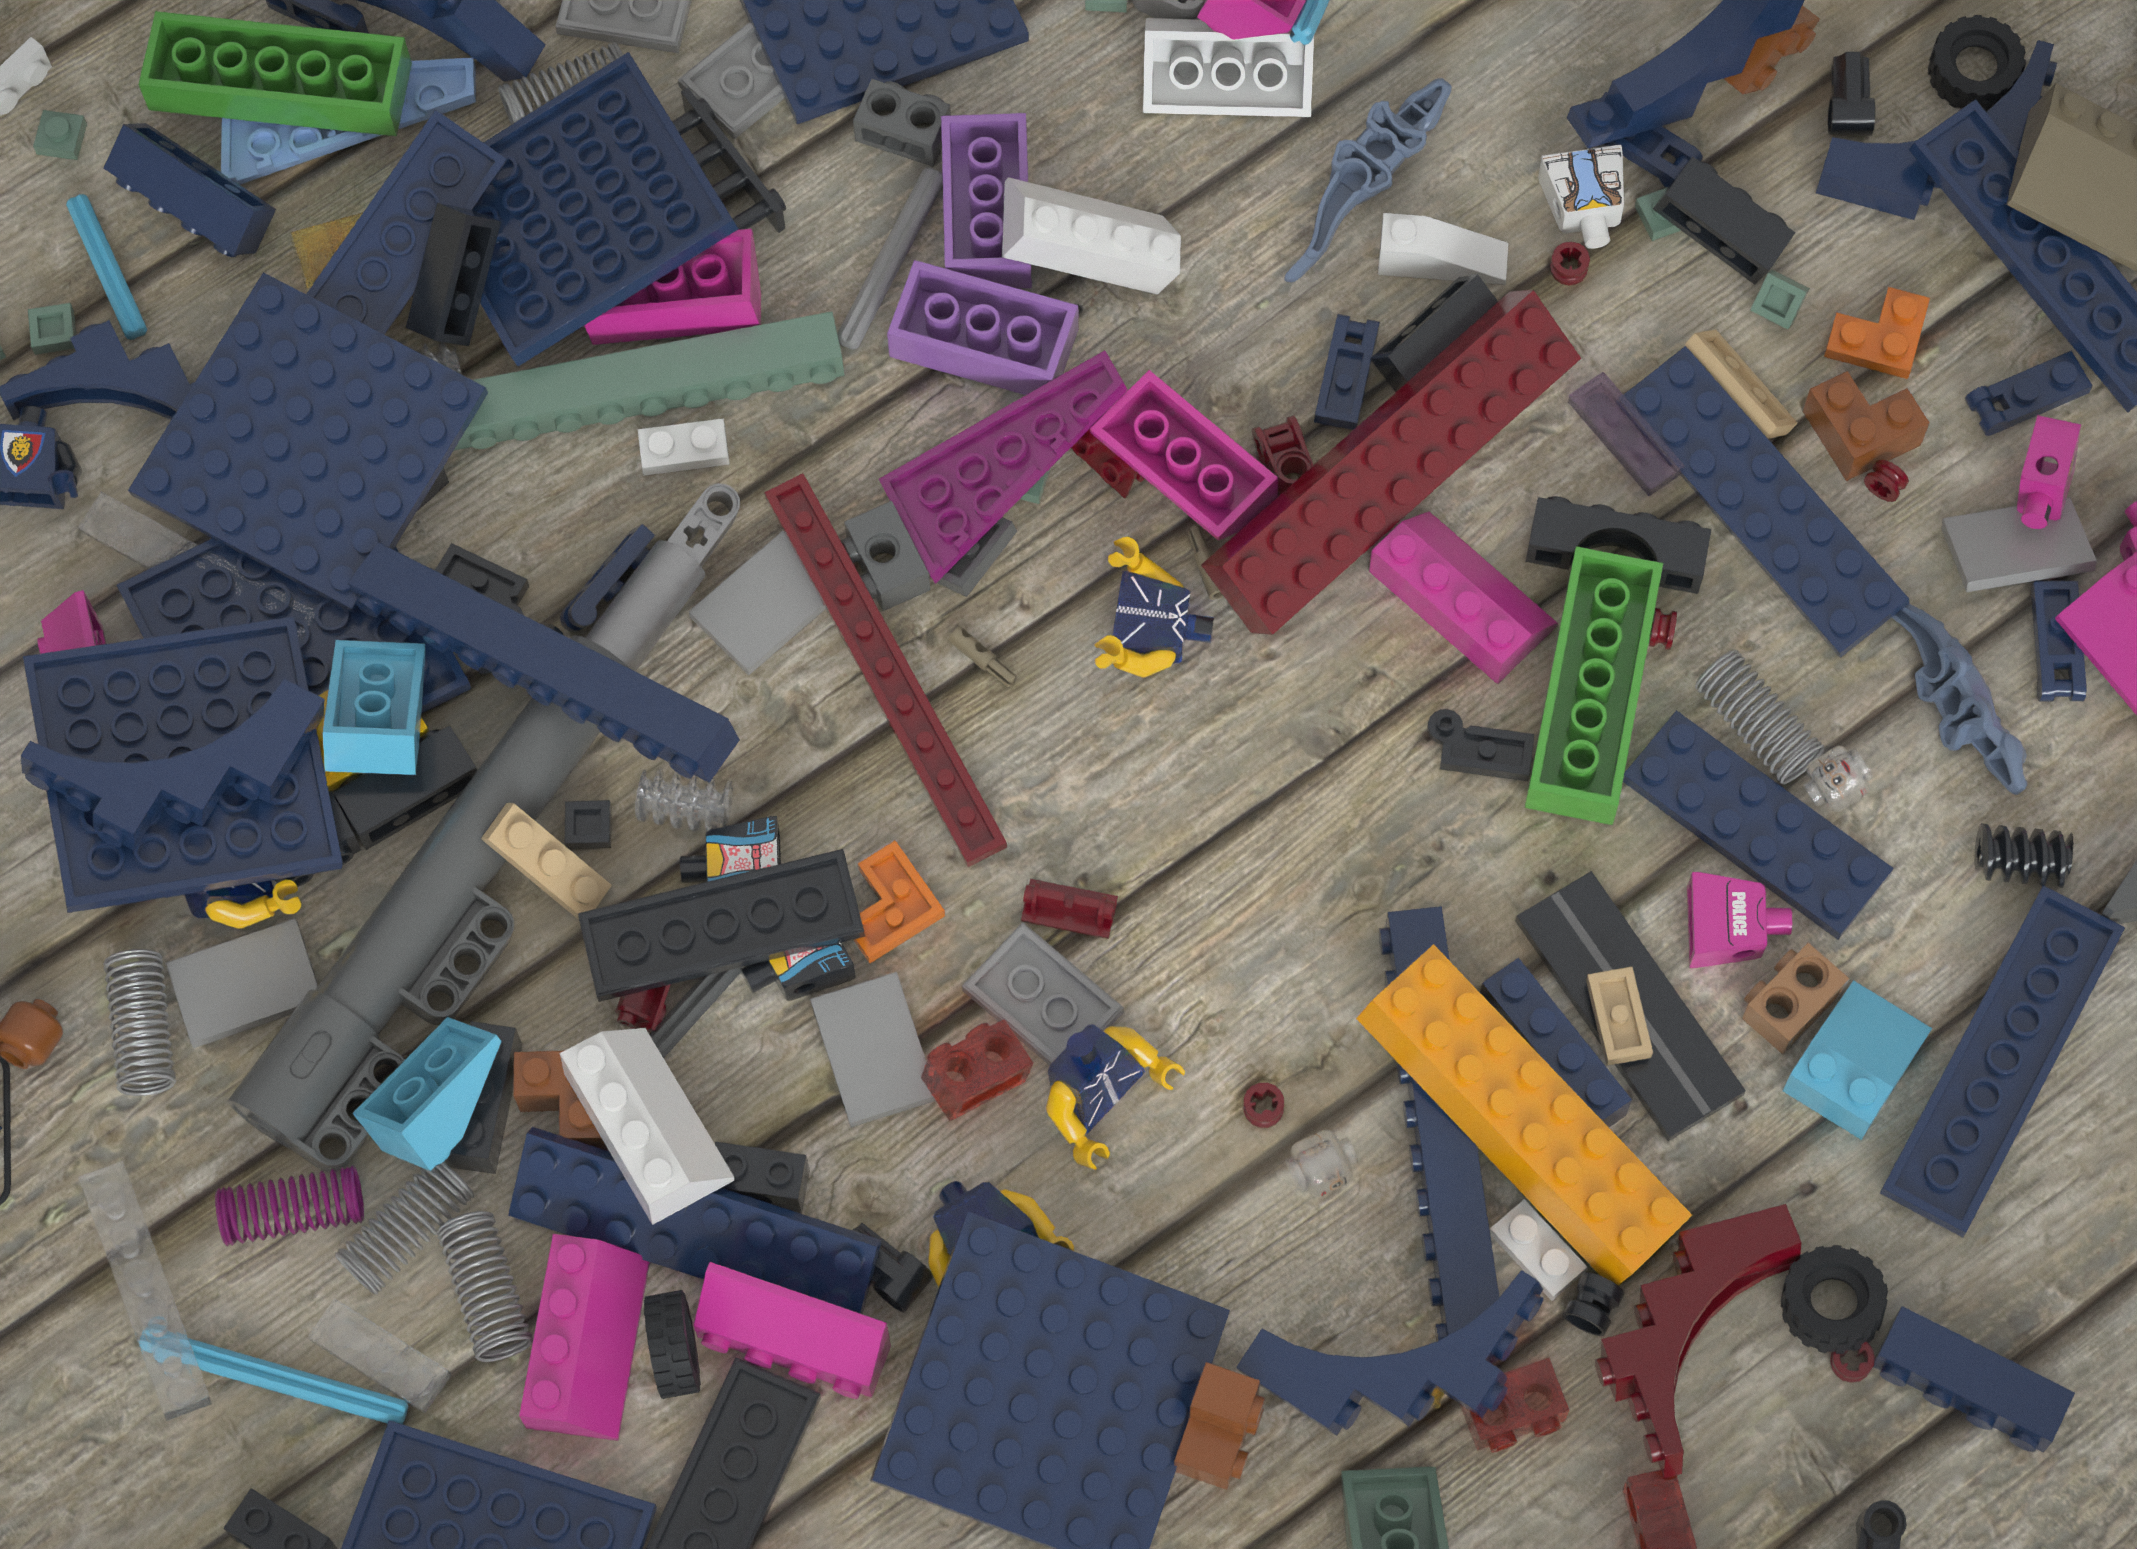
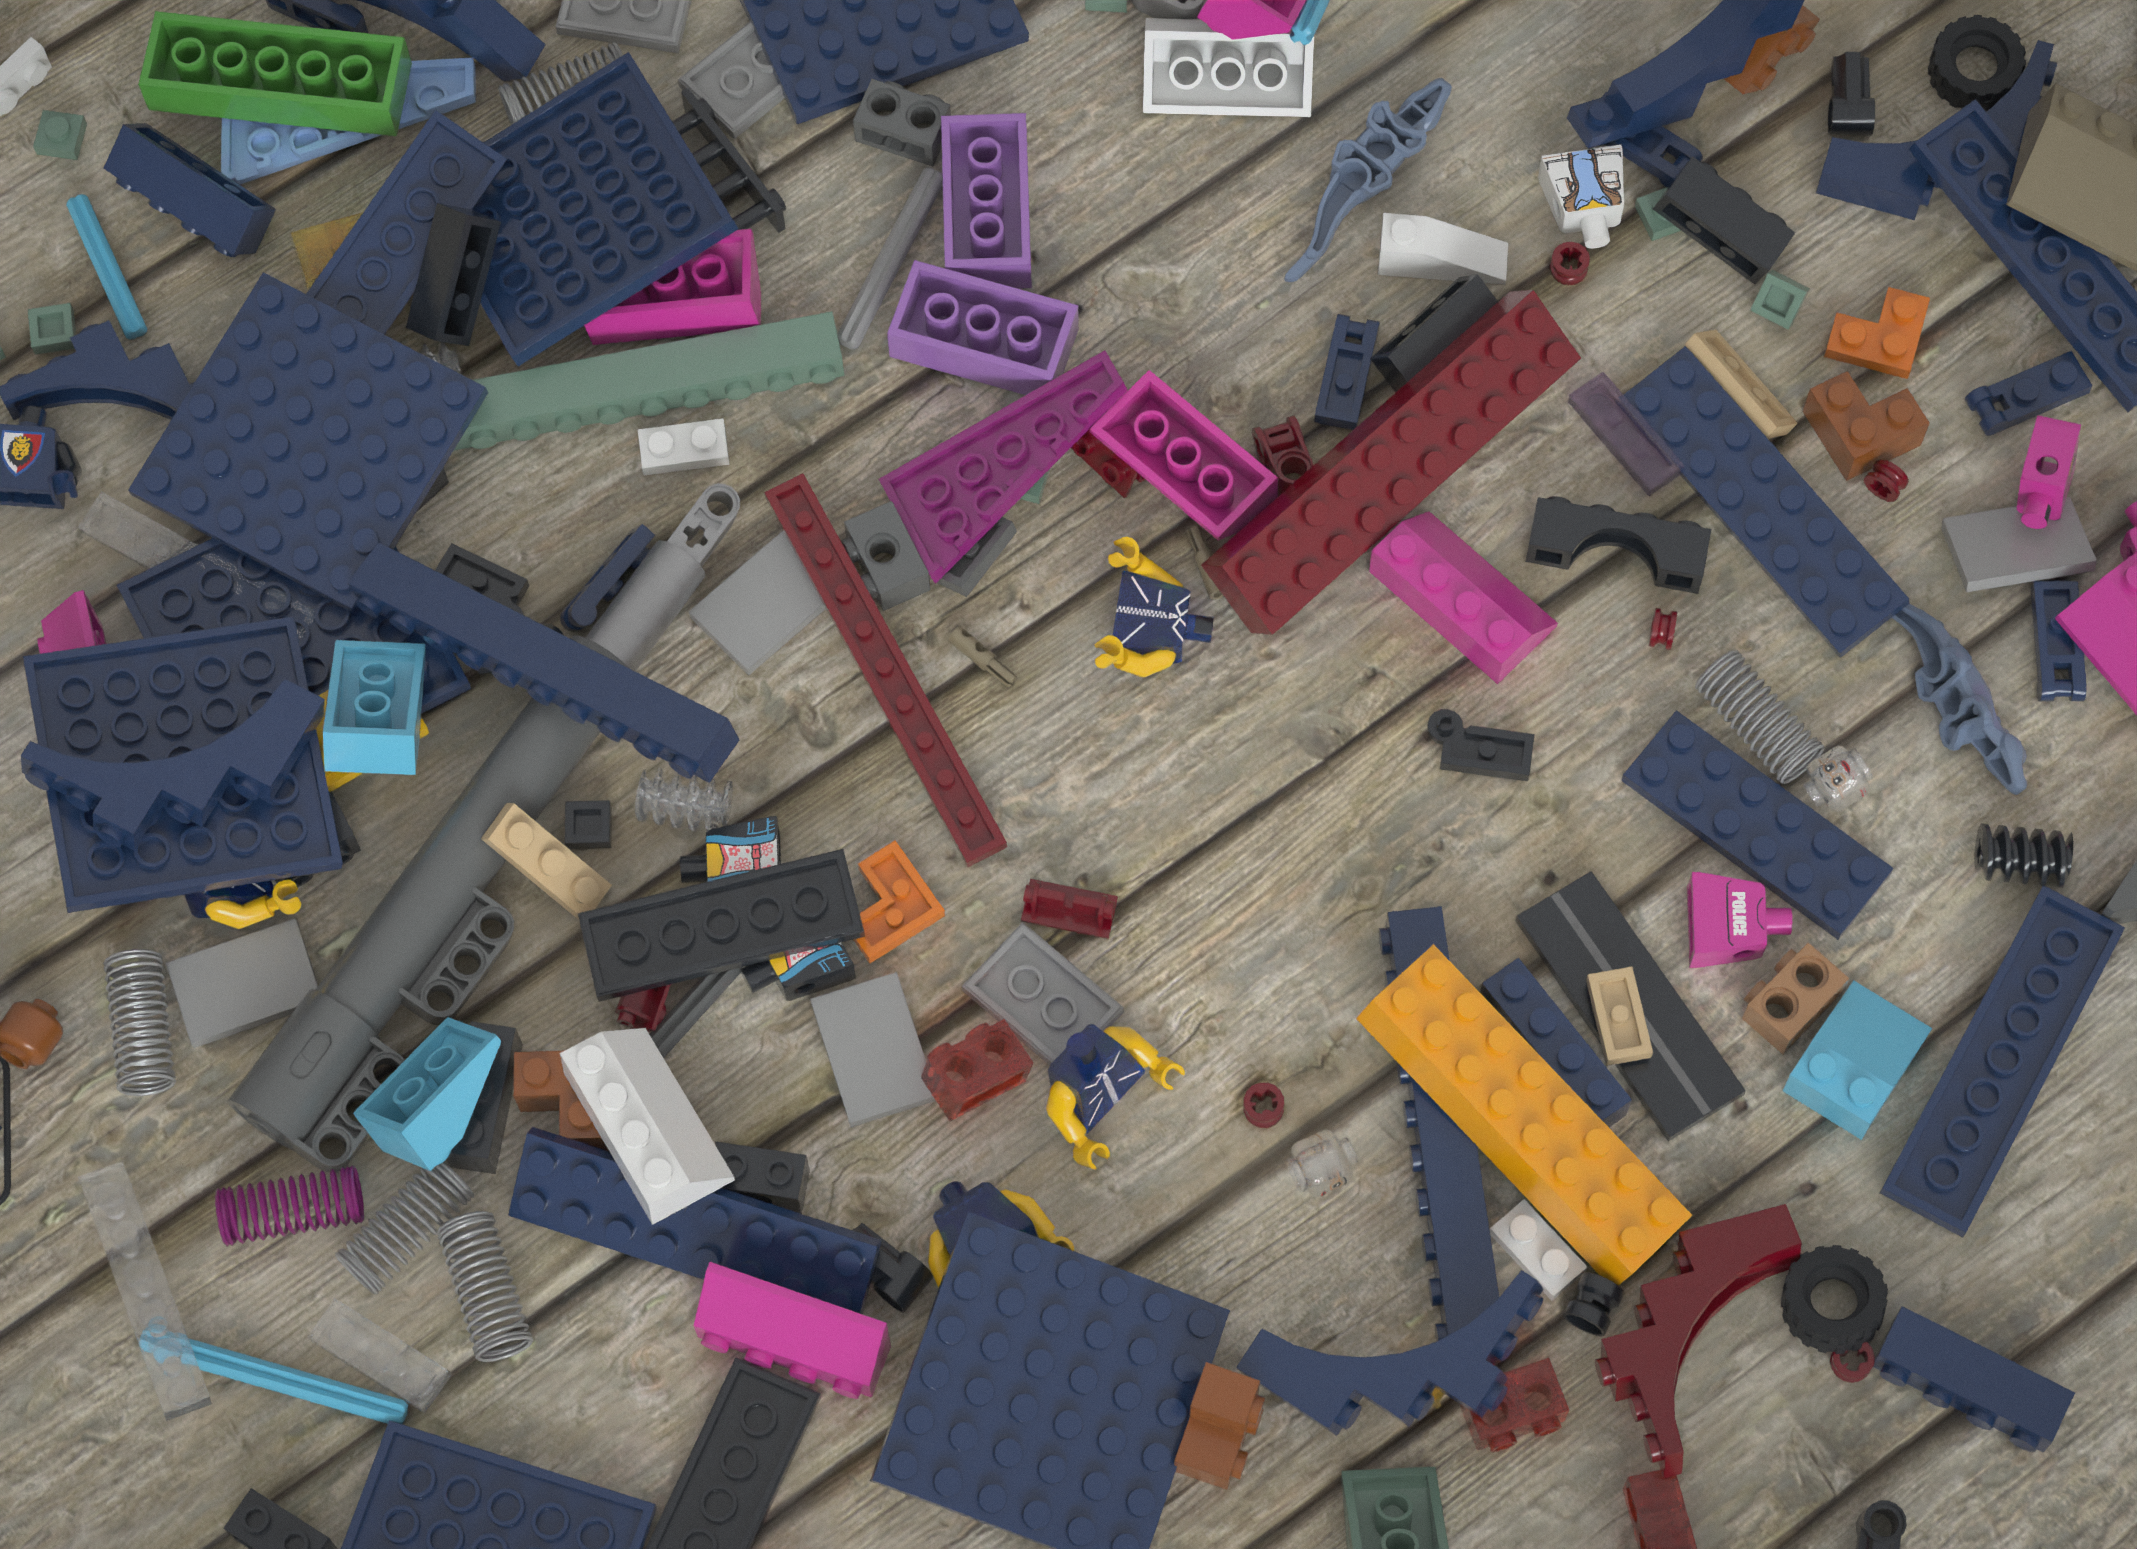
black brick [333,725,478,850] -> none
dark pink slope [519,1234,650,1441] -> none
black tyre [644,1290,701,1399] -> none
white slope [1002,177,1181,295] -> none
bright green brick [1525,546,1663,825] -> none

